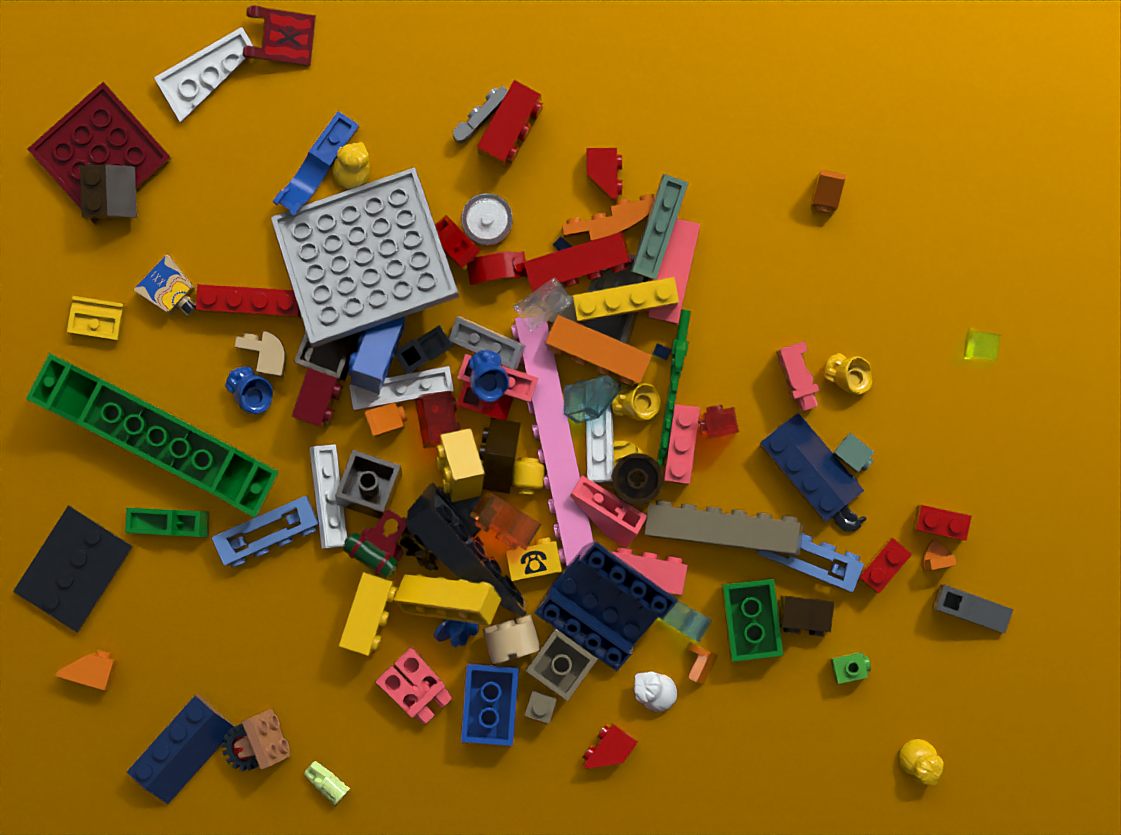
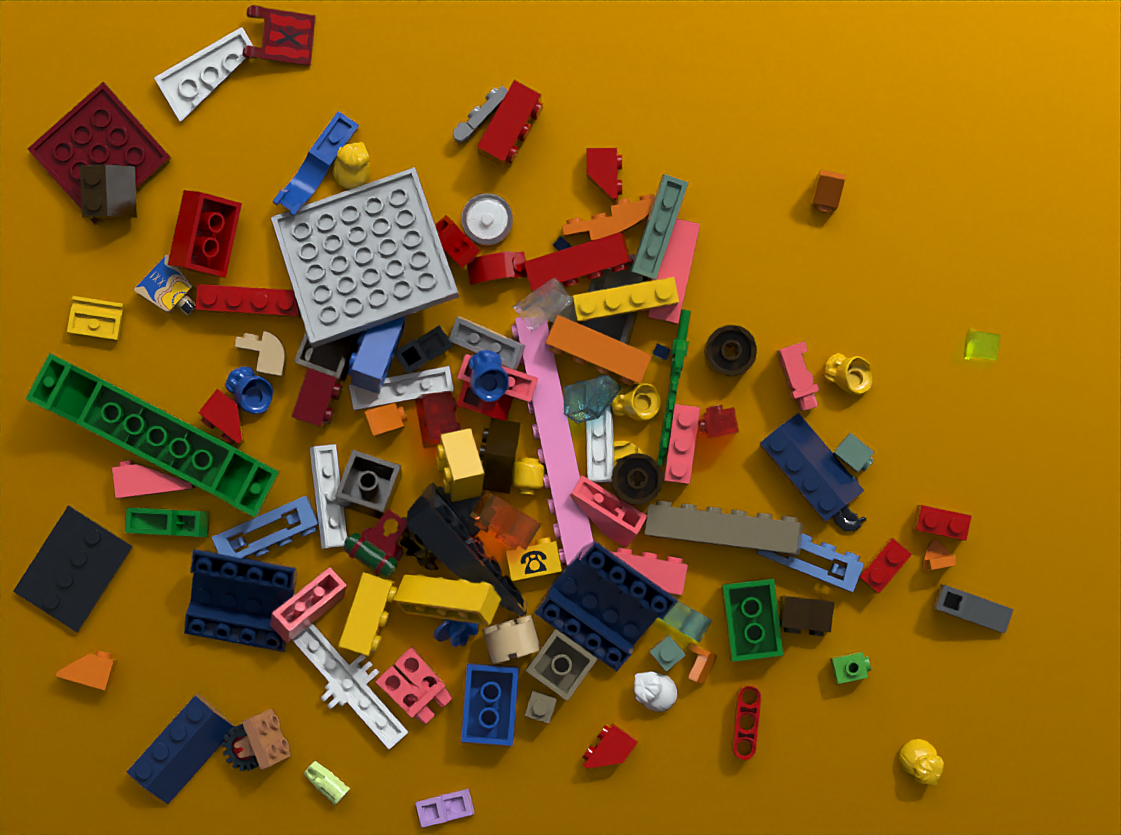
none -> coral slope [112,460,195,498]
none -> red brick [167,190,242,278]
none -> dark blue slope [184,549,297,652]
none -> red slope [198,389,244,445]
none -> coral brick [270,567,347,643]
none -> white hinge [292,623,408,749]
none -> lavender slope [416,788,475,827]
none -> sand green brick [649,635,686,671]
none -> dark brown brick [704,325,757,378]
none -> red beam [732,685,761,760]

